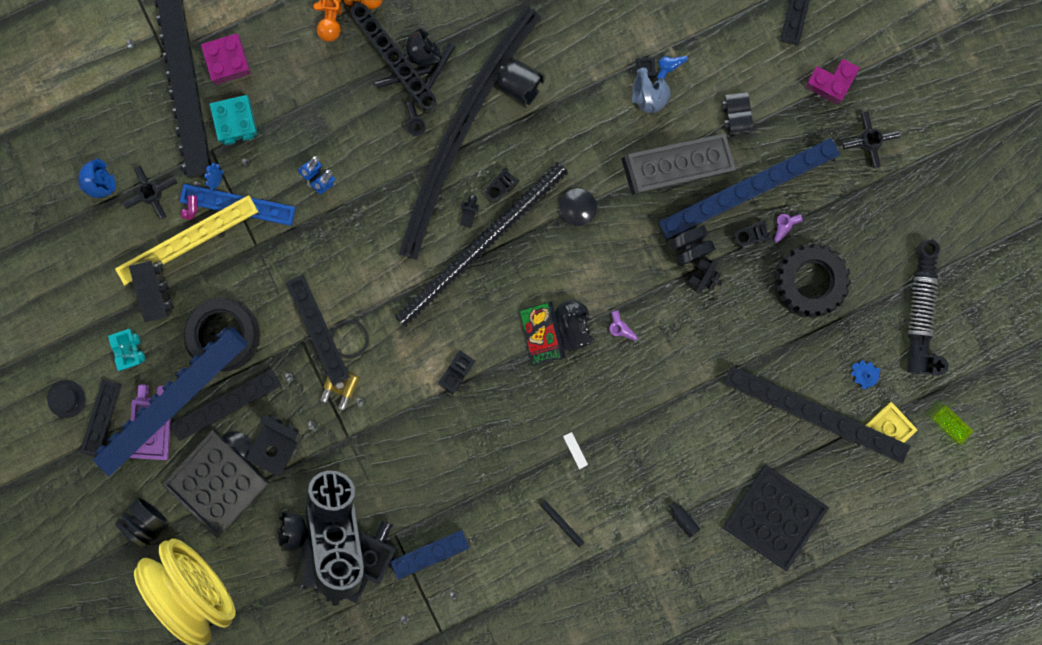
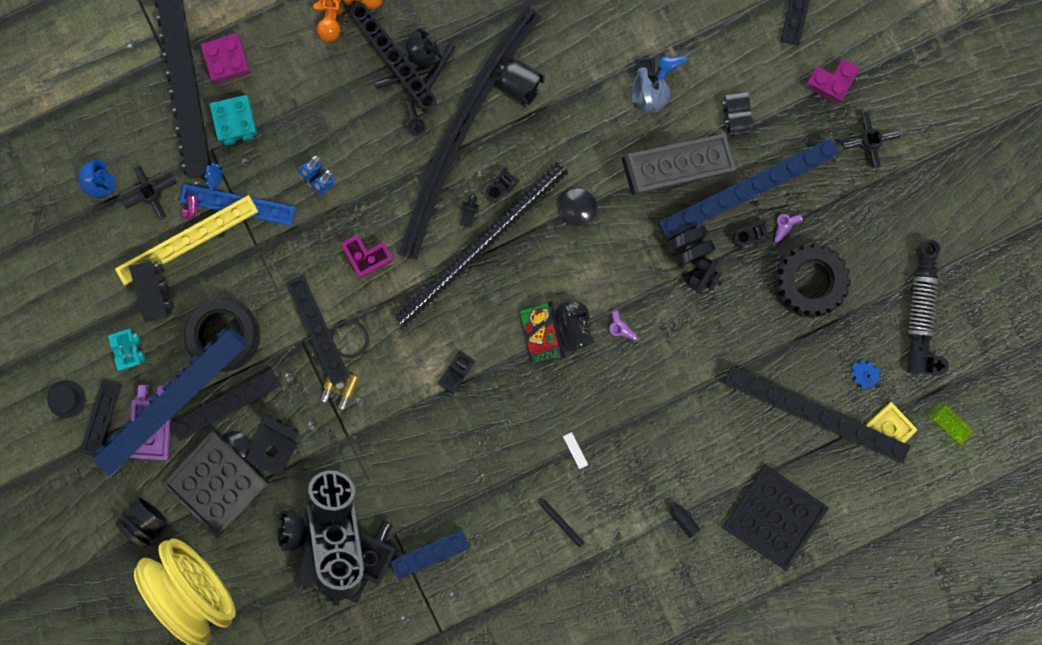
none -> magenta brick [341,234,394,279]

